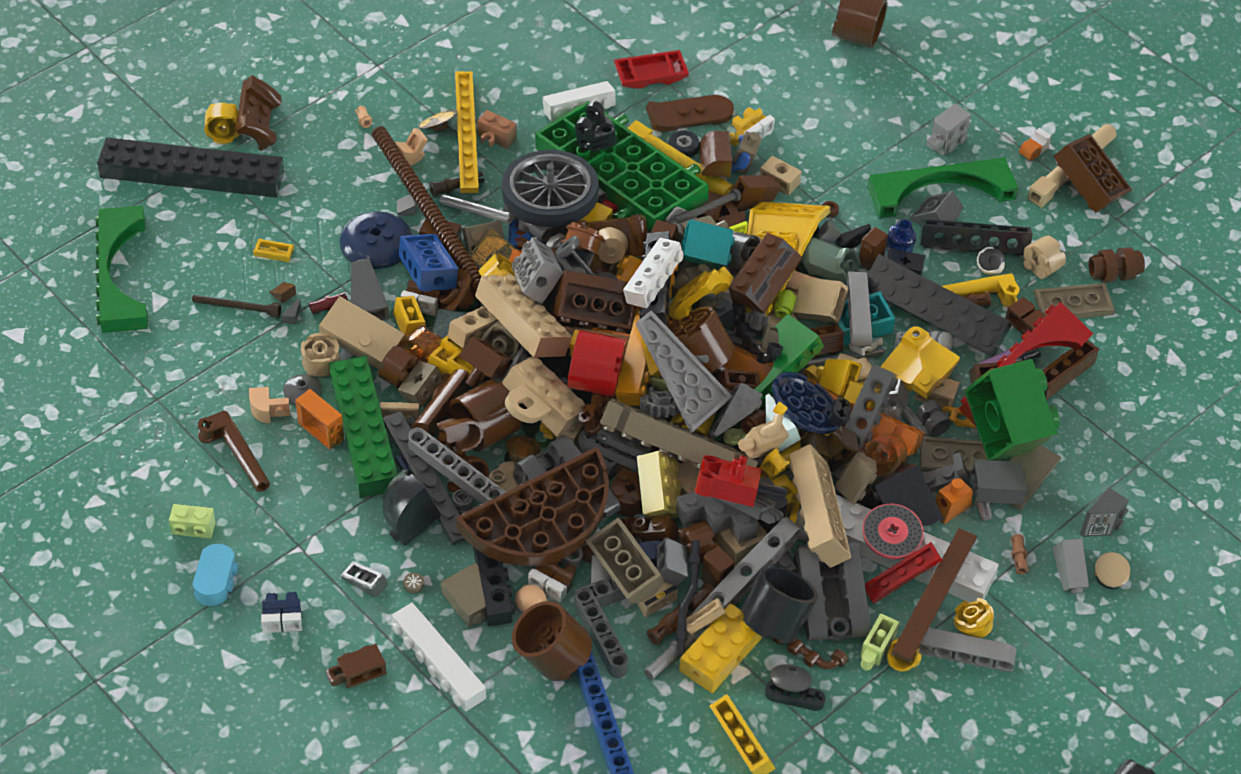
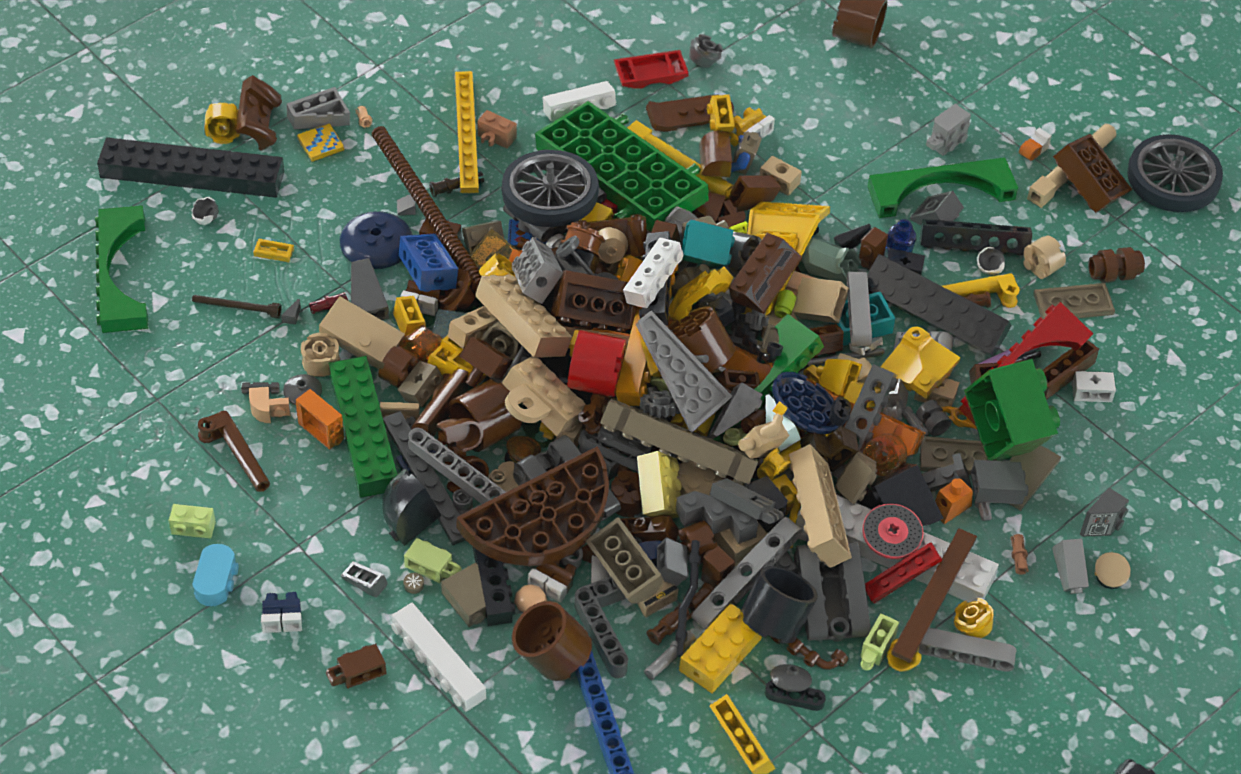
reddish brown slope [270,282,296,303] -> none
light nougat brick [395,128,428,166] -> none
shield [418,109,458,132] -> none
light grey axle [440,194,514,223] -> none
black piece [575,101,616,152] -> none
black bush [668,130,700,157] -> none
dark grey bar [675,189,741,224] -> none
tan plate [686,598,725,635] -> none
red piece [695,455,787,507] -> none
flat silver slope [818,217,841,244] -> none
reddish brown tile [821,201,839,218] -> none
reddish brown piece [1005,297,1046,334] -> none
none -> dark grey hair [191,197,219,225]
none -> dark grey axle [241,382,280,394]
none -> light grey wedge [287,87,350,129]
none -> tile [297,123,344,162]
none -> yellowish green brick [404,538,462,583]
none -> flat silver cone [689,34,723,68]
none -> yellow brick [707,94,735,134]
none -> white brick [1072,371,1116,402]
none -> wheel [1127,134,1223,212]

